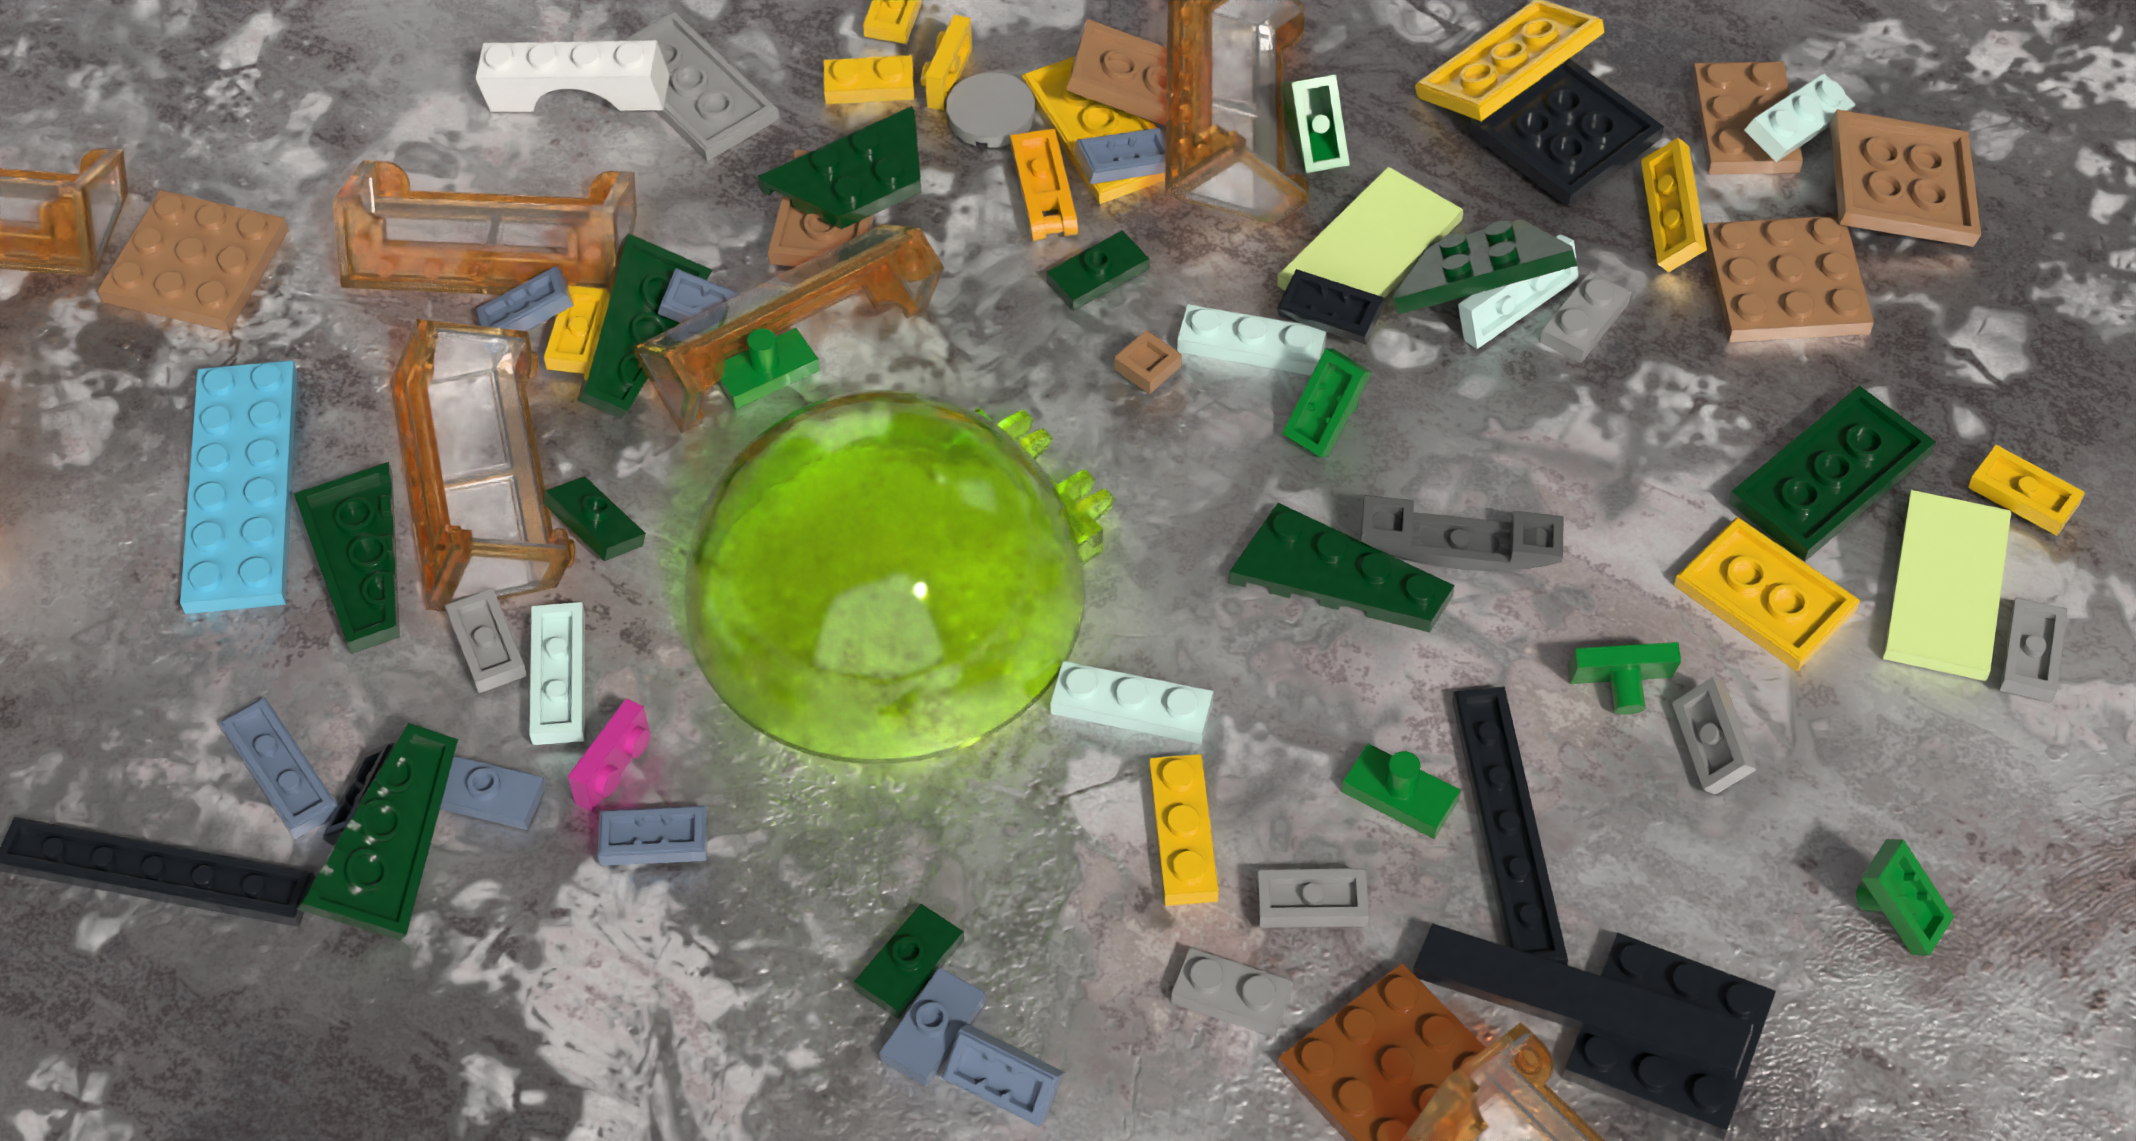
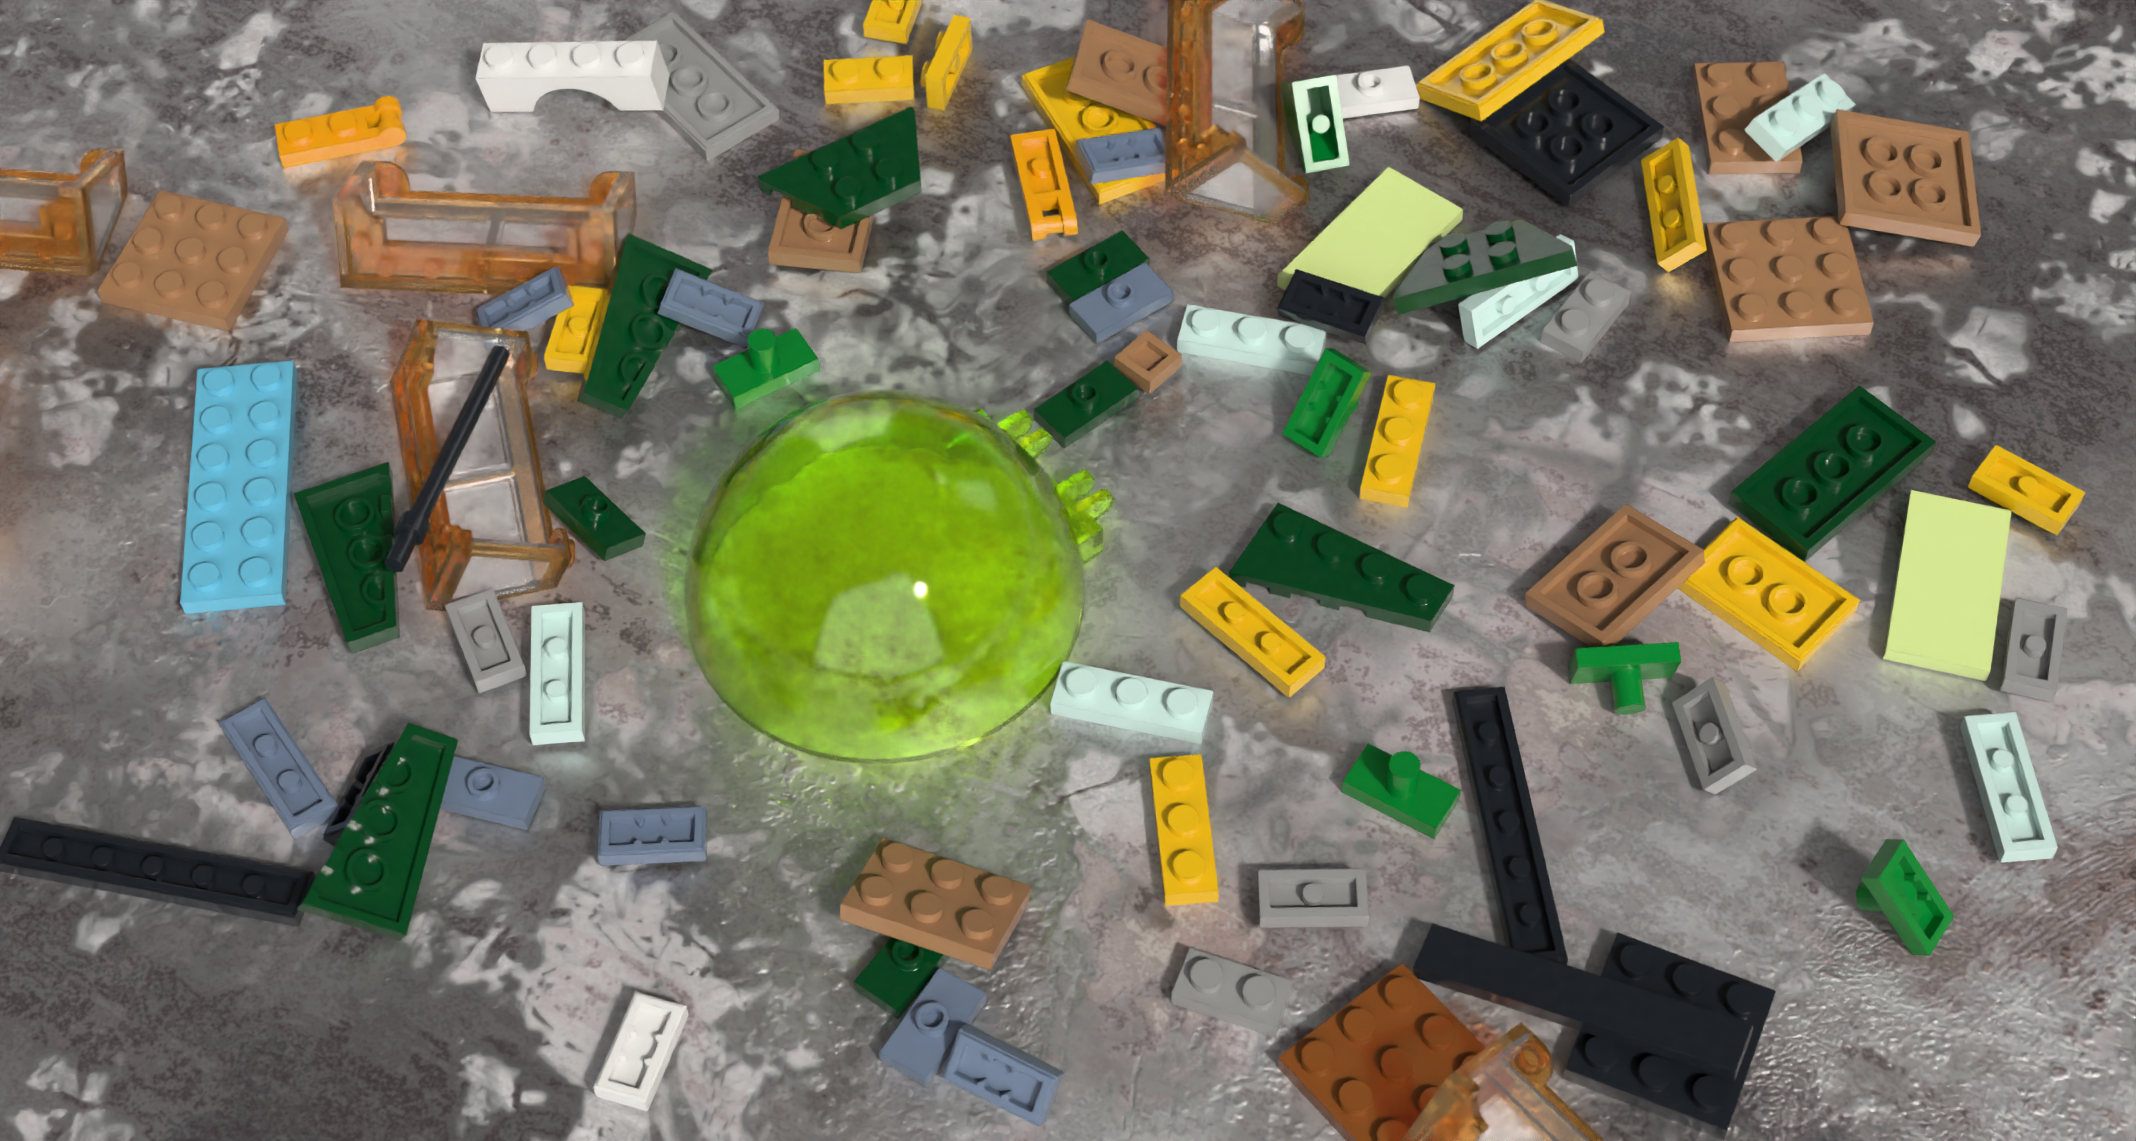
dark pink plate [567,698,650,812] -> none
clear orange windscreen [634,224,944,434] -> none
light grey tile [946,72,1035,148] -> none
dark grey slope [1361,495,1564,571] -> none
none -> light orange plate [274,96,406,168]
none -> black bar [384,346,510,572]
none -> white plate [593,992,689,1111]
none -> medium nougat plate [839,838,1032,970]
none -> dark green plate [1034,360,1138,448]
none -> sand blue plate [1069,262,1173,344]
none -> yellow plate [1180,567,1326,698]
none -> white plate [1336,65,1420,119]
none -> yellow plate [1359,375,1436,508]
none -> medium nougat plate [1525,504,1705,647]
none -> light aqua plate [1960,712,2058,863]

